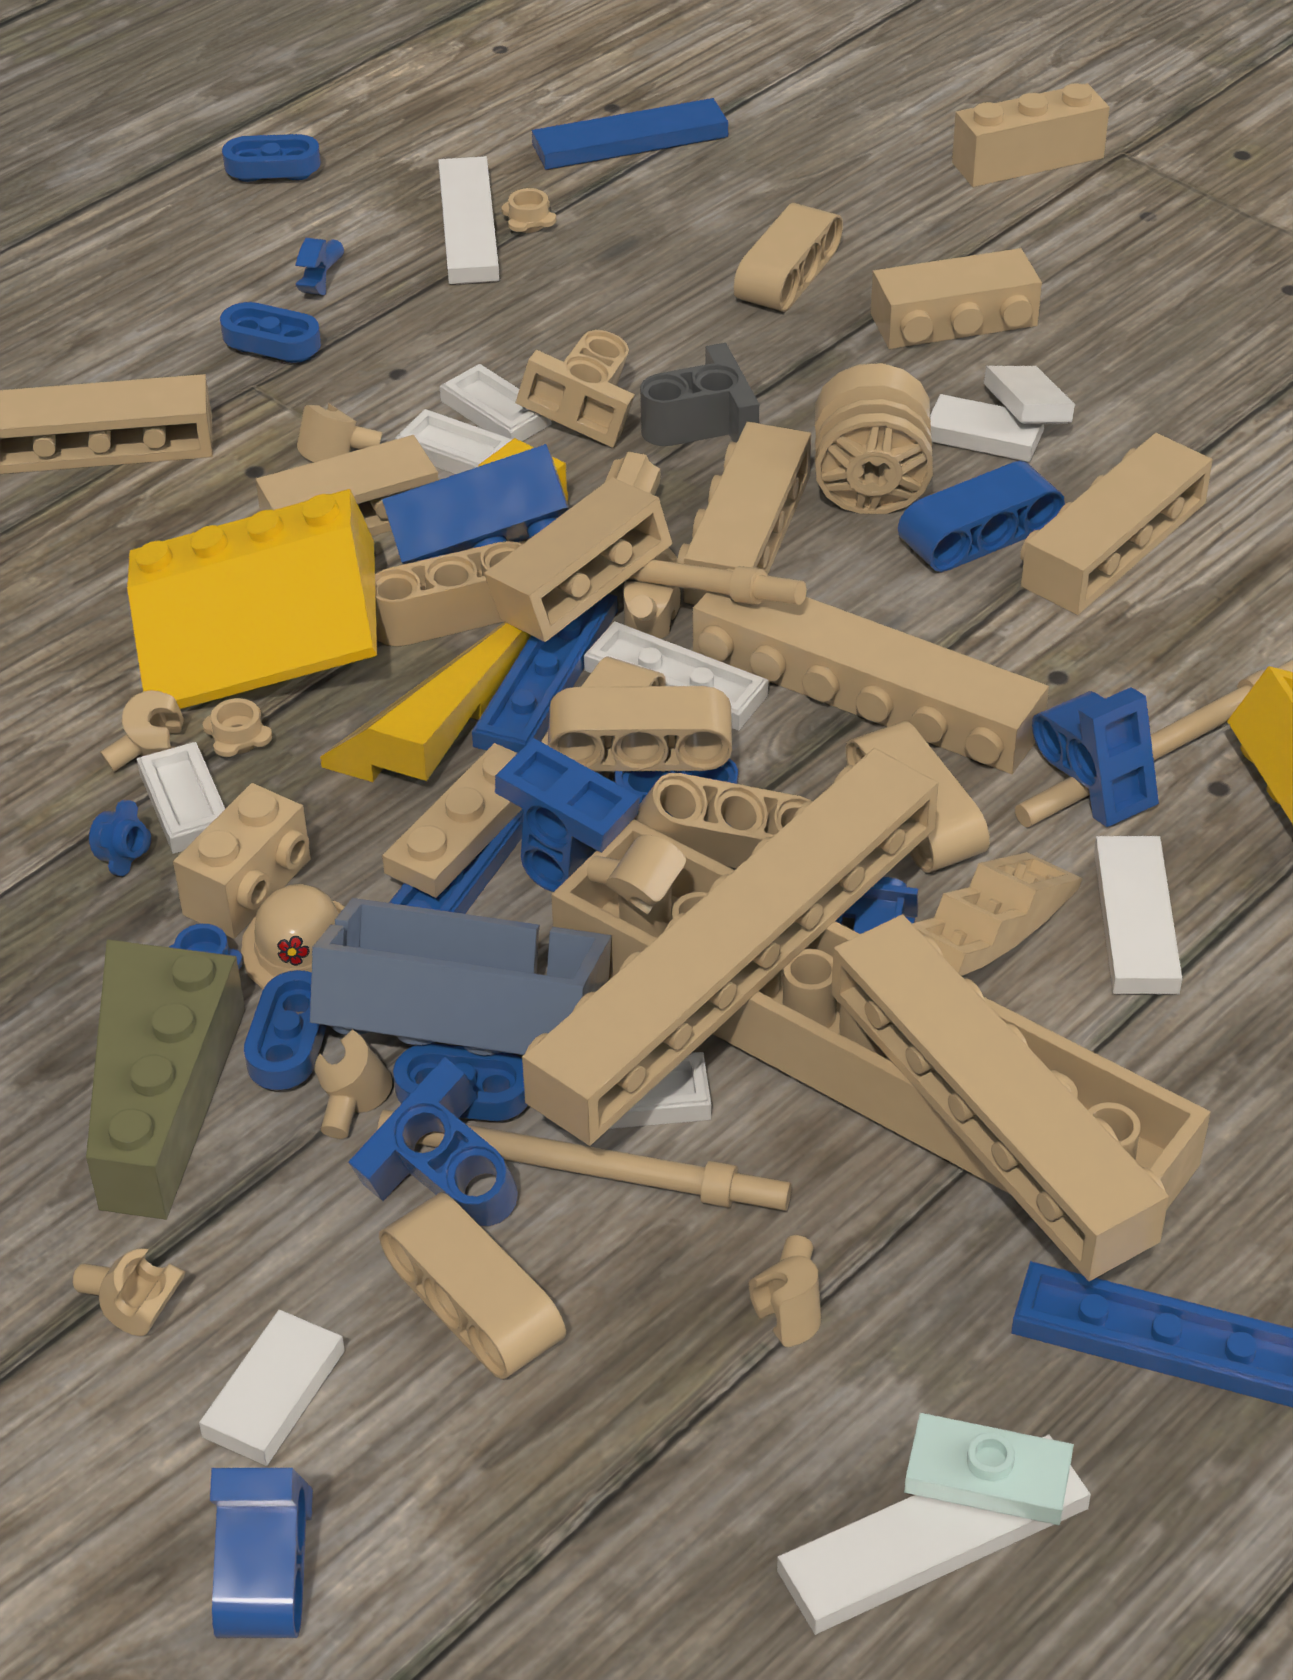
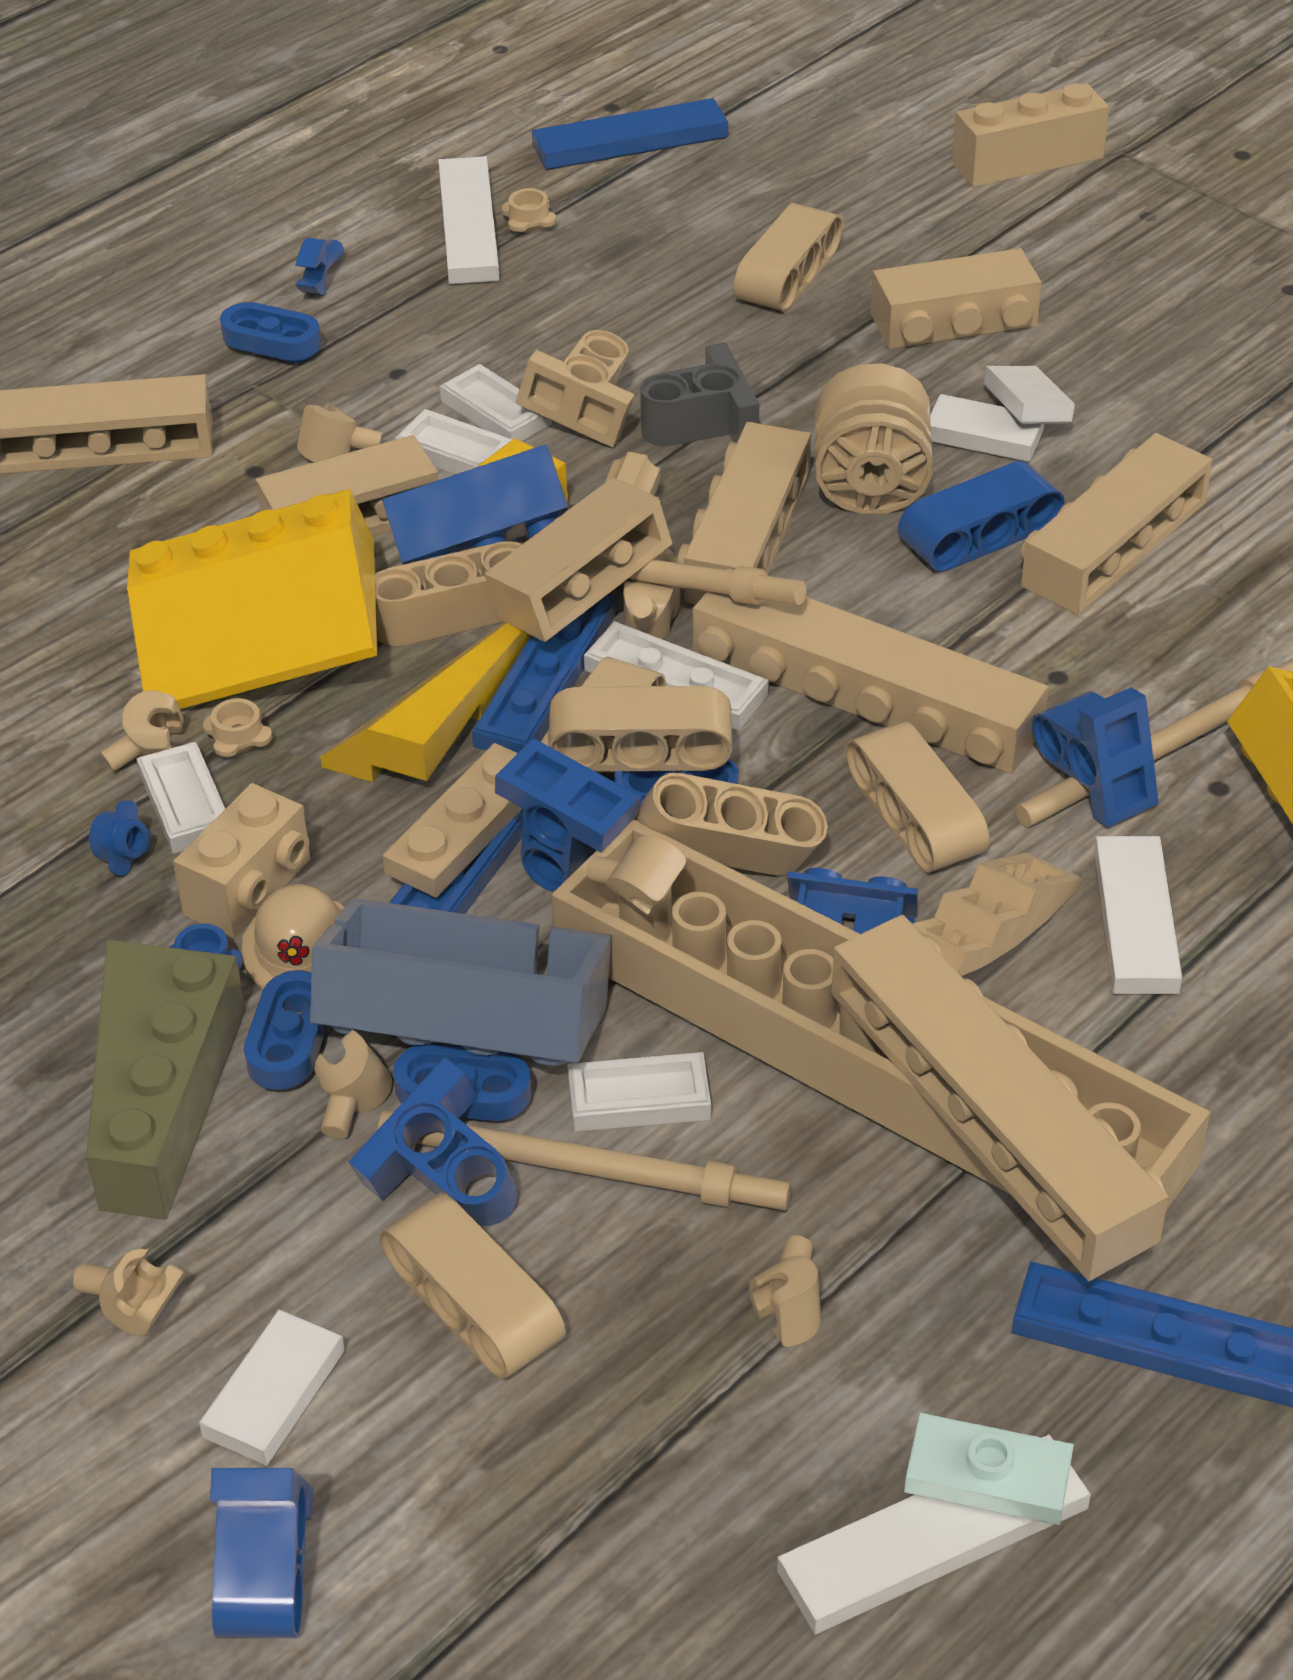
blue plate [222,134,321,182] -> none
tan brick [522,748,939,1146] -> none

